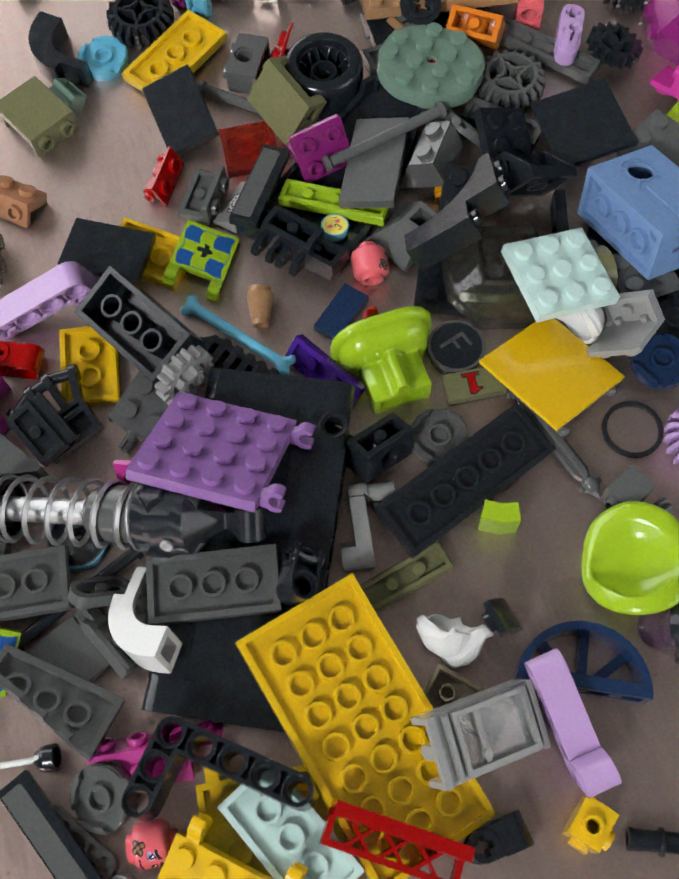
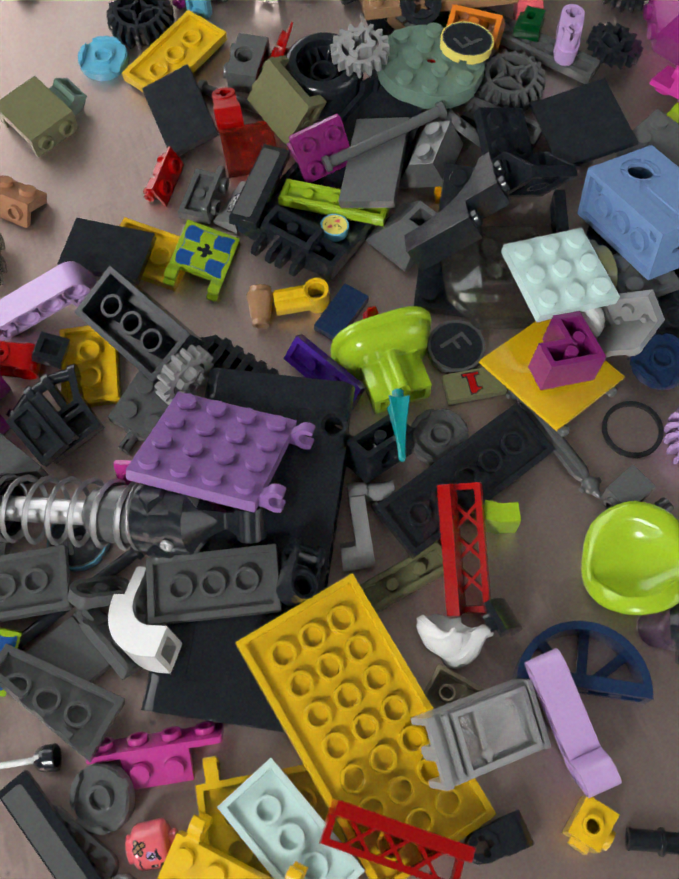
black arch [28,11,93,88] -> none
black beam [121,716,319,822] -> none
medium azure piece [180,295,296,376] -> none
coral head [351,241,389,286] -> none
none -> black plate [32,331,70,369]
none -> red piece [212,87,244,131]
none -> yellow piece [273,278,331,316]
none -> light grey gear [330,22,390,78]
none -> teal piece [387,389,410,462]
none -> red fence [437,482,491,616]
none -> tile [440,21,494,65]
none -> dark green piece [513,6,546,42]
none -> magenta brick [528,311,606,390]

